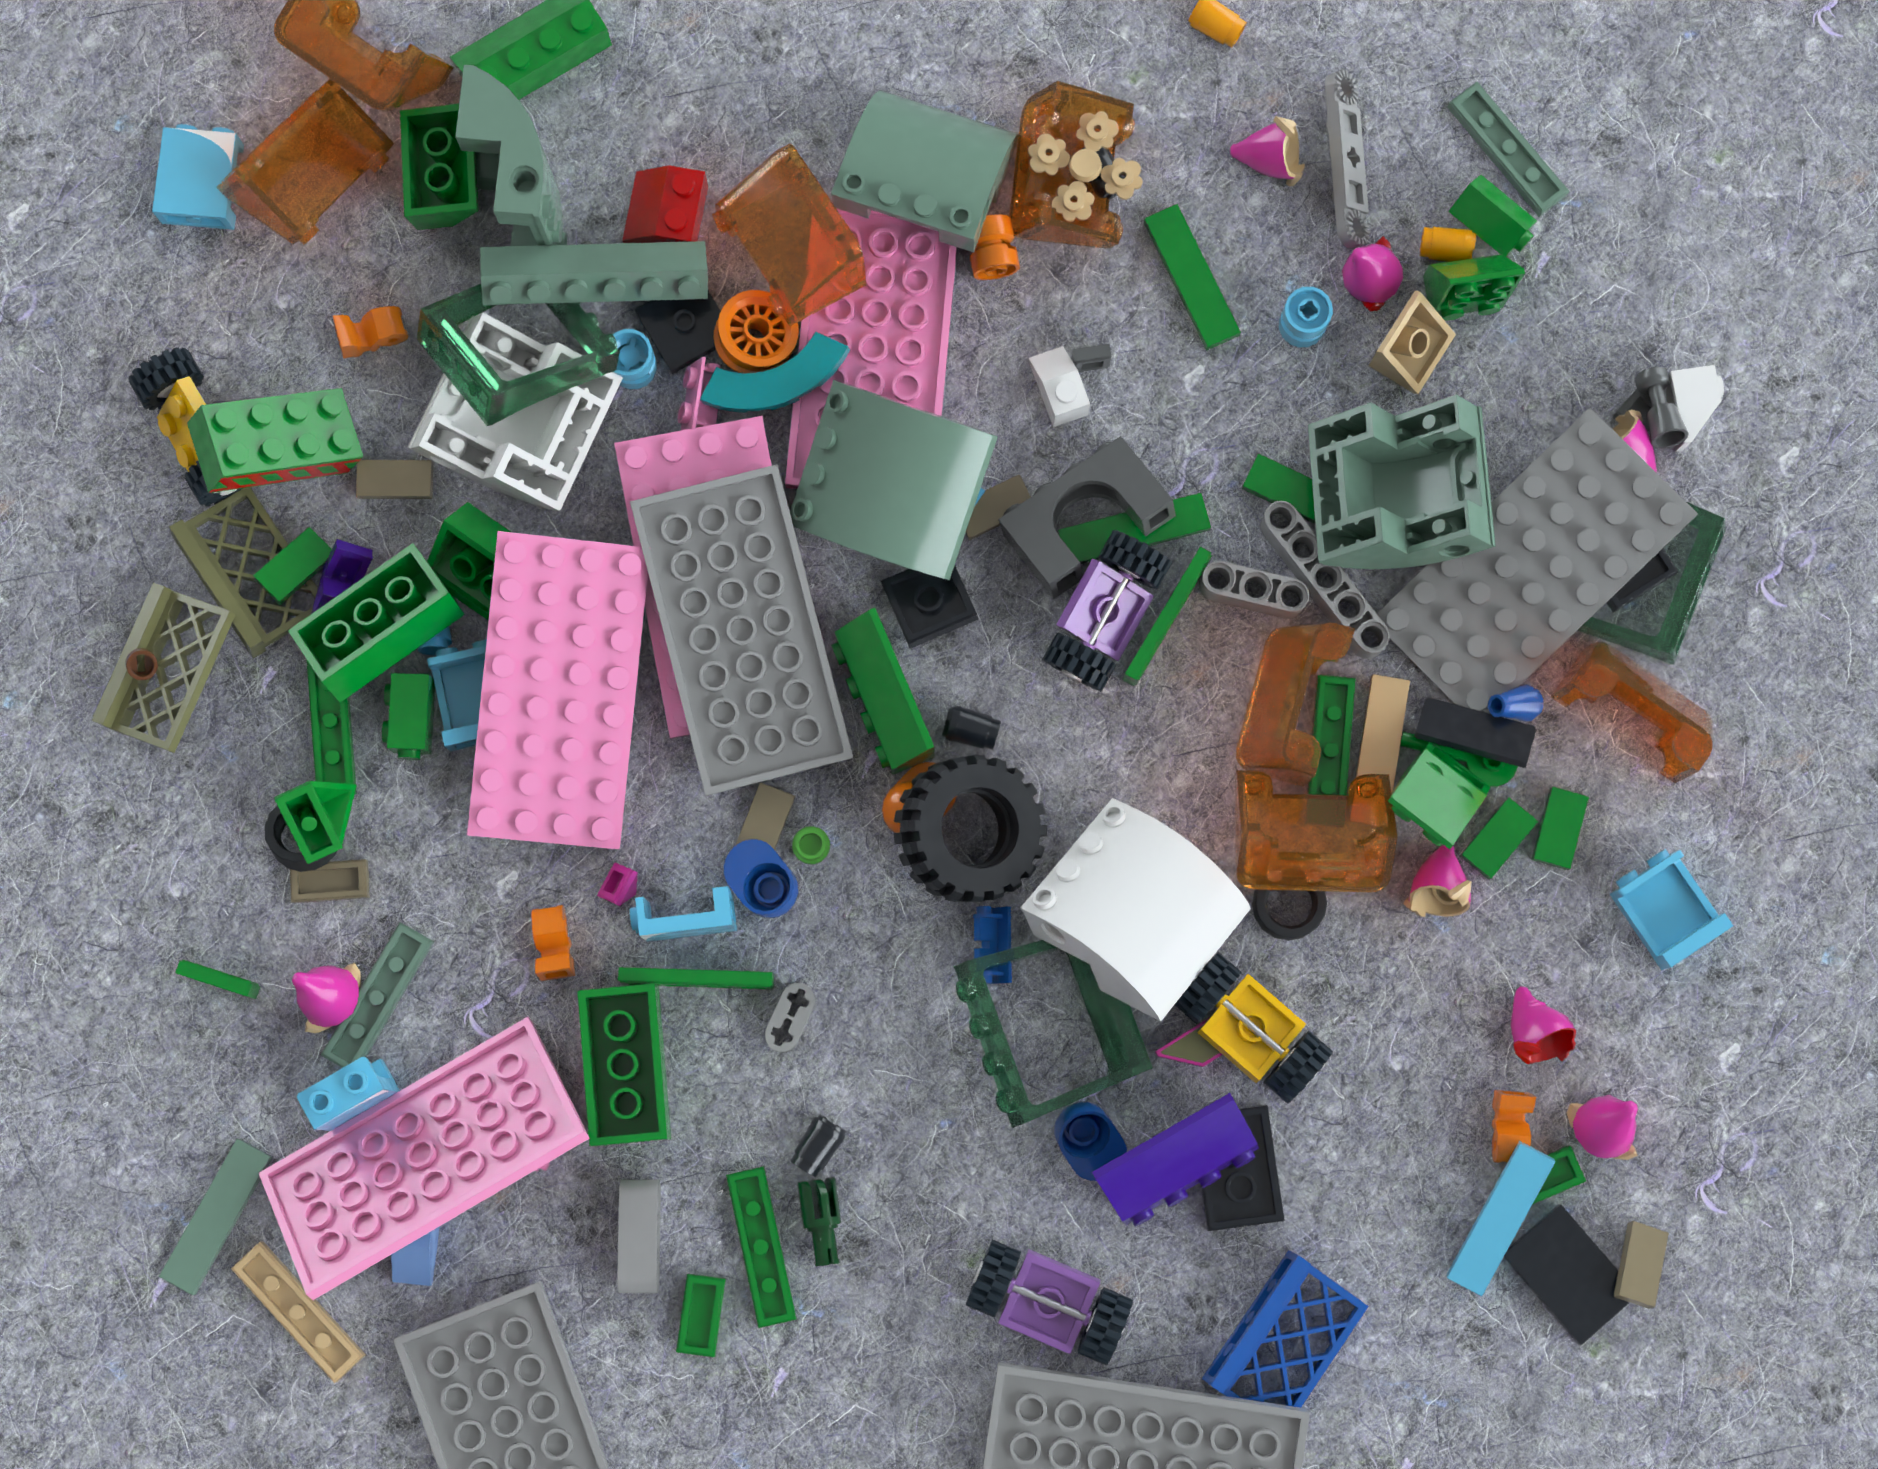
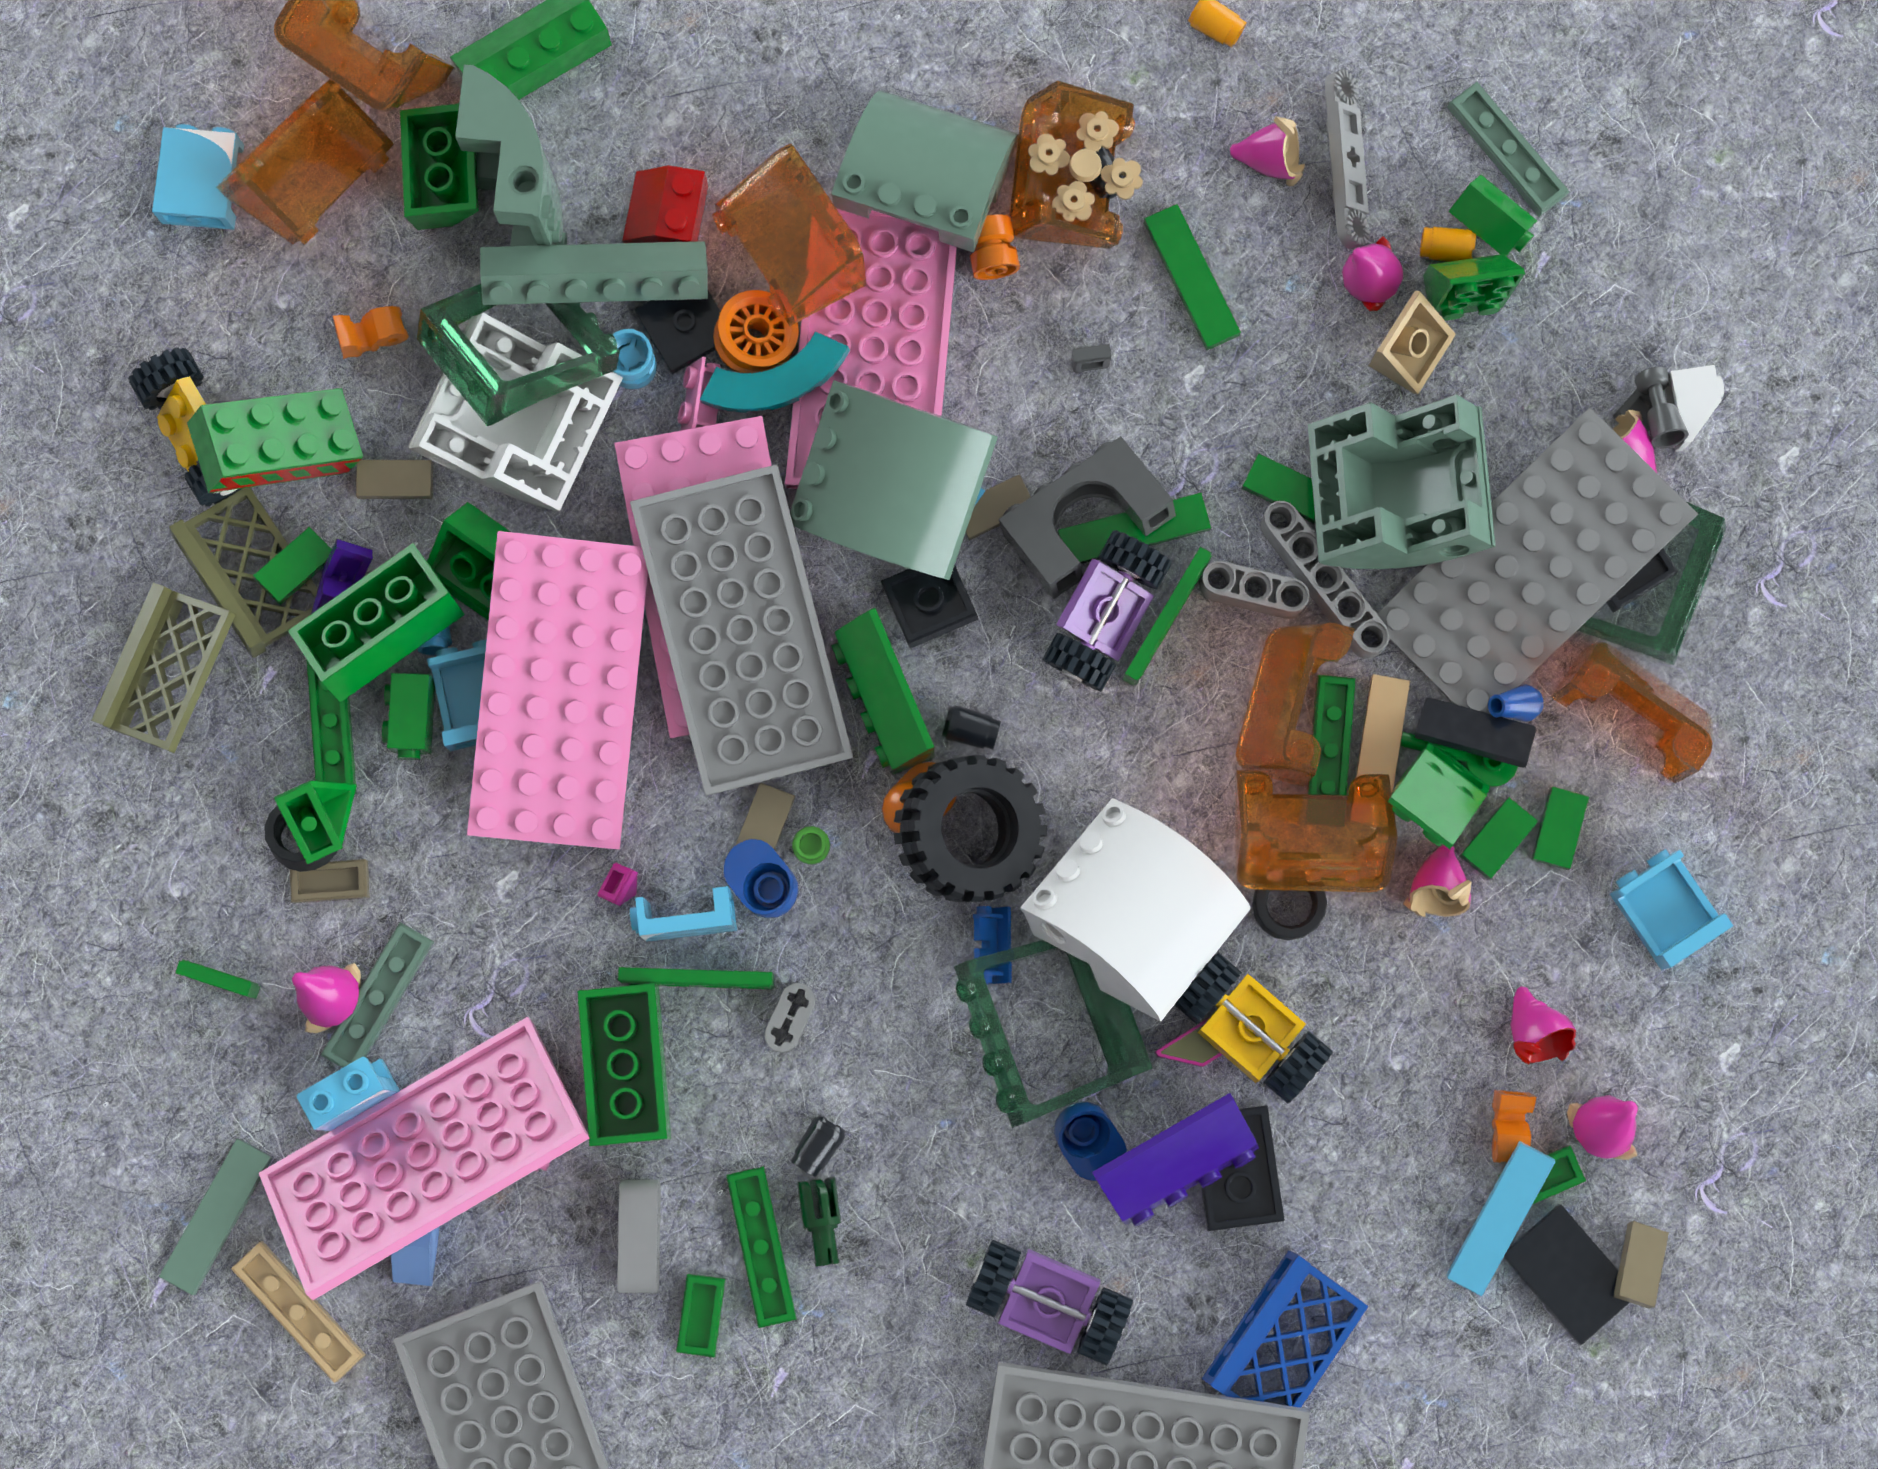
reddish brown hinge [125,648,158,680] -> none
orange leg [531,905,575,981] -> none
white slope [1028,346,1090,427] -> none
medium azure wheel [1279,287,1333,348] -> none

